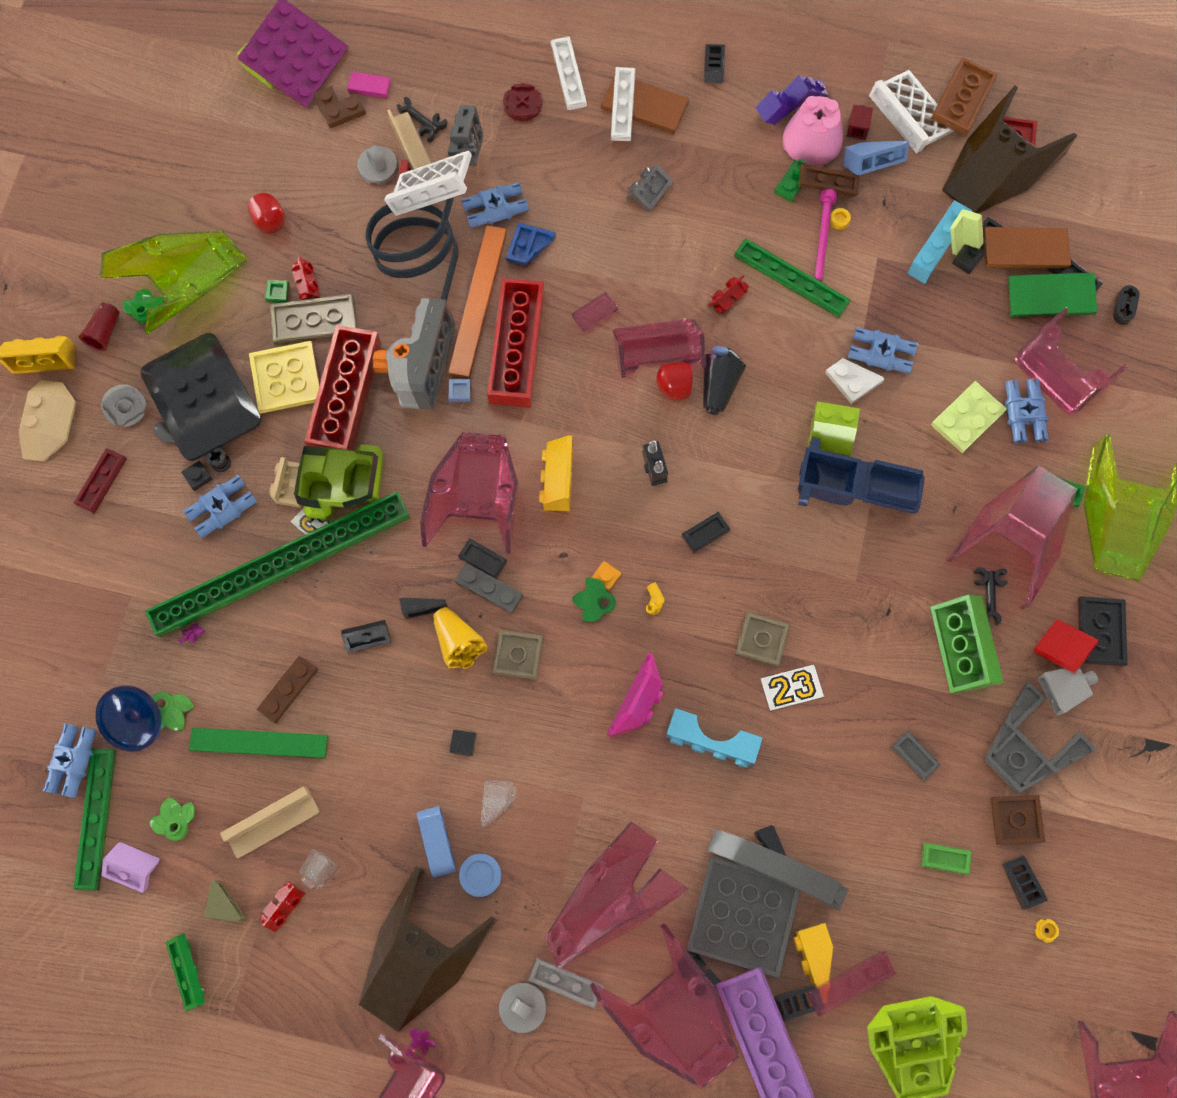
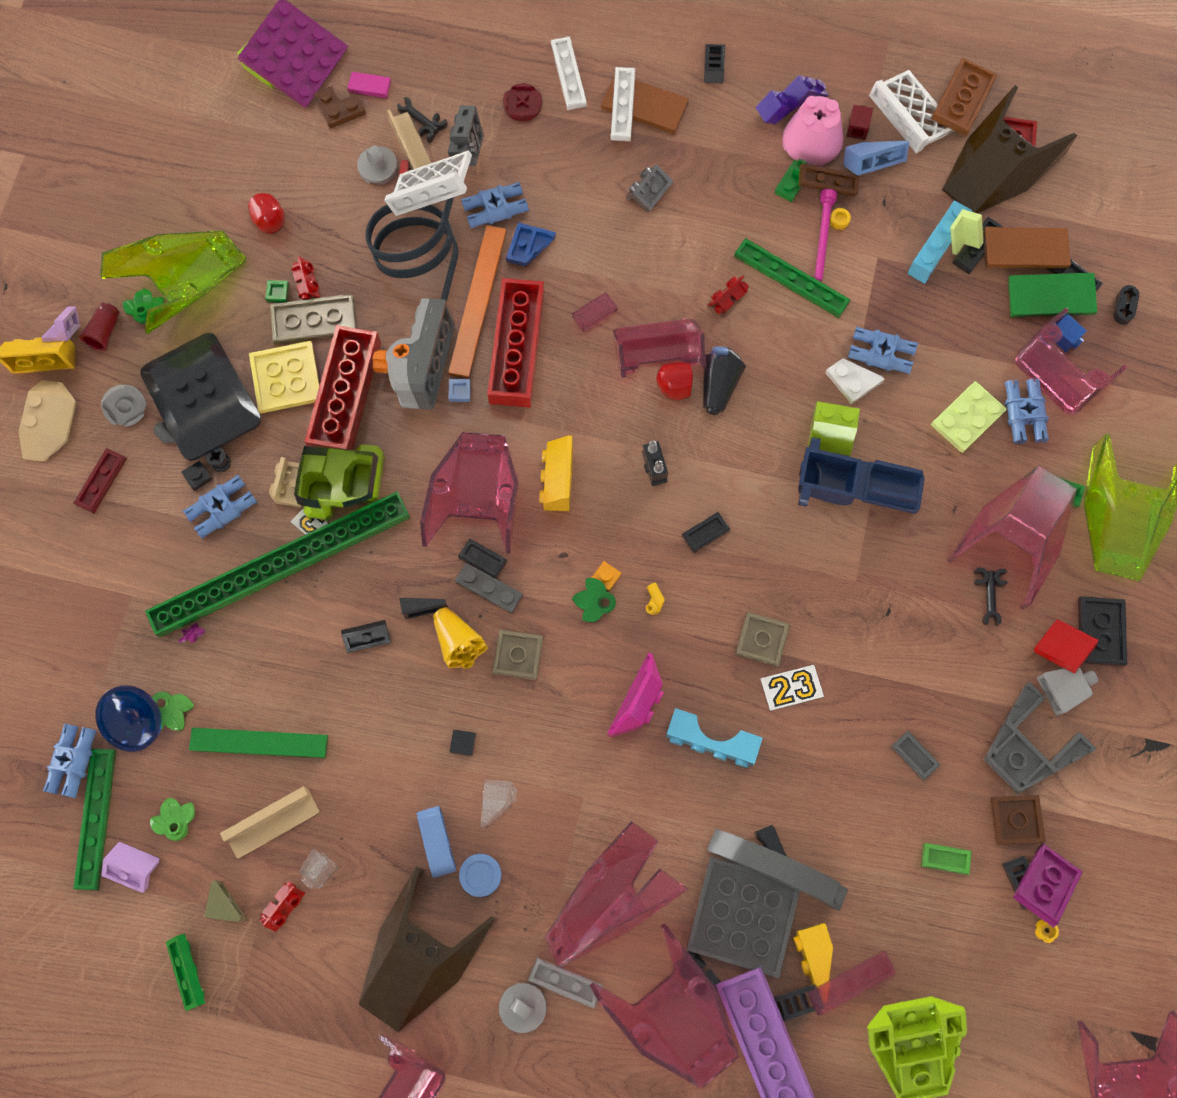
reddish brown plate [256,656,318,724] -> none
magenta plant [409,1029,436,1055] -> none
bright green slope [930,594,1004,693] -> none
none -> lavender panel [42,306,80,342]
none -> magenta tile [1013,843,1083,927]
none -> blue brick [1047,314,1087,353]

